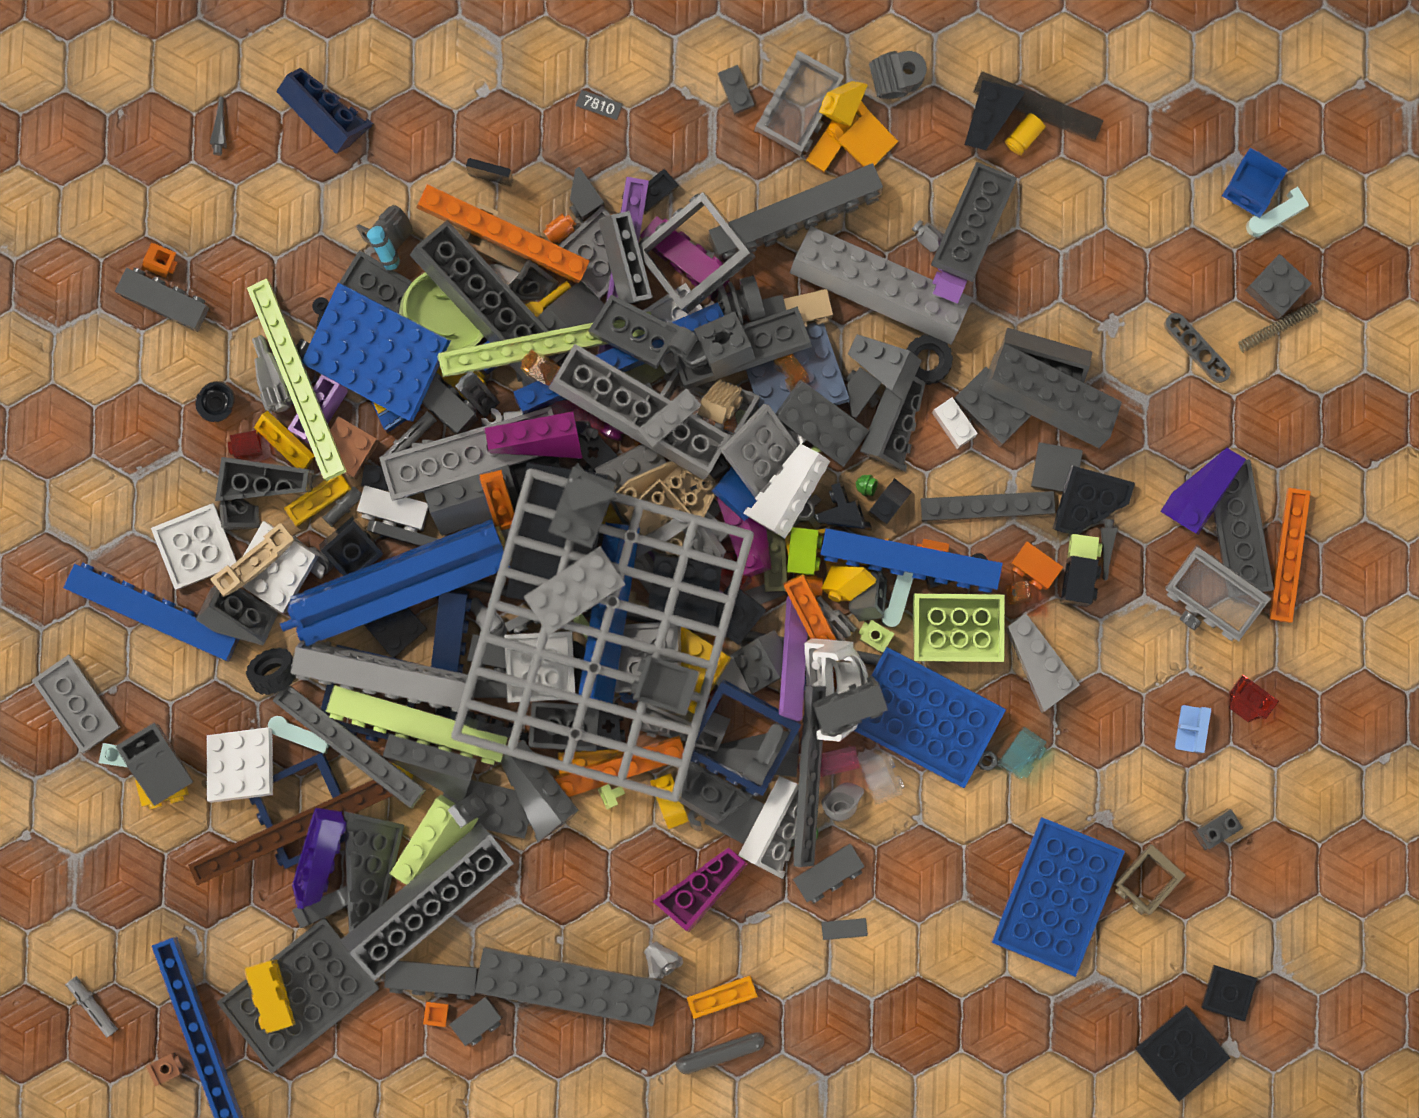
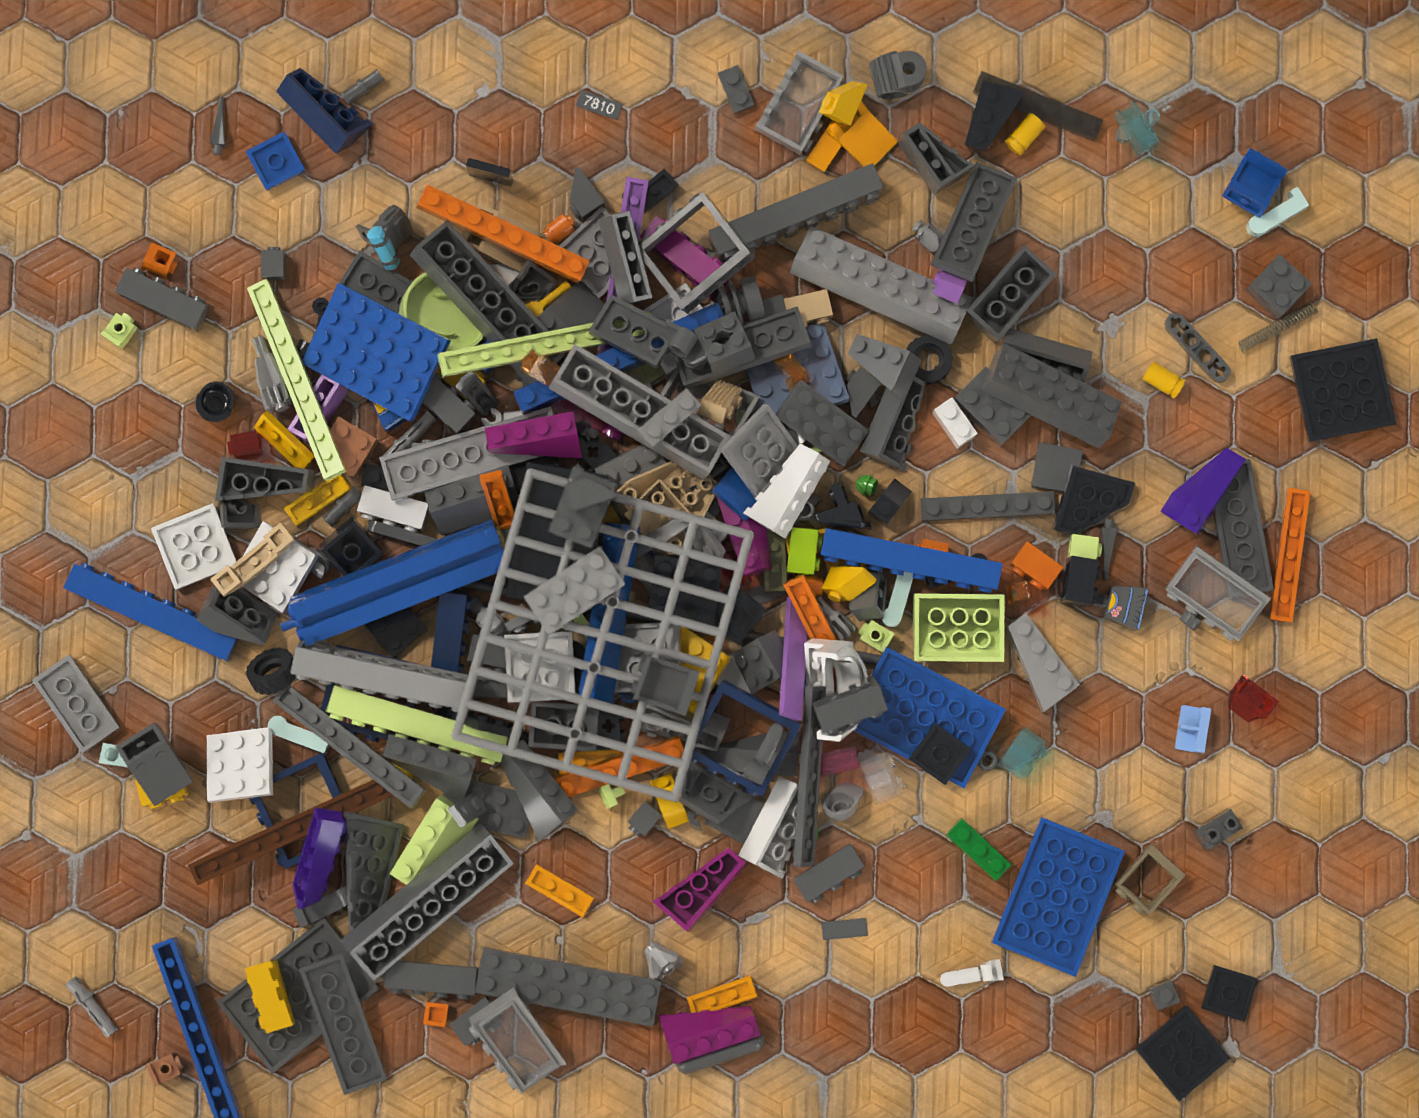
none -> yellowish green brick [101,313,137,350]
none -> blue plate [245,131,306,191]
none -> dark grey brick [261,247,286,281]
none -> dark grey plate [299,952,387,1095]
none -> dark grey pin [341,69,385,105]
none -> window [469,987,567,1095]
none -> light orange tile [525,864,594,917]
none -> dark grey brick [628,801,662,837]
none -> magenta wedge [658,1006,760,1064]
none -> dark grey wedge [897,123,975,195]
none -> black plate [909,722,972,785]
none -> white piece [940,959,1004,986]
none -> green brick [945,818,1011,881]
none -> dark grey slope [966,245,1057,341]
none -> dark grey torso [1093,586,1148,631]
none -> clear light blue piece [1114,101,1160,157]
none -> yellow piece [1141,361,1185,399]
none -> dark grey brick [1147,979,1180,1010]
none -> black plate [1289,338,1396,443]

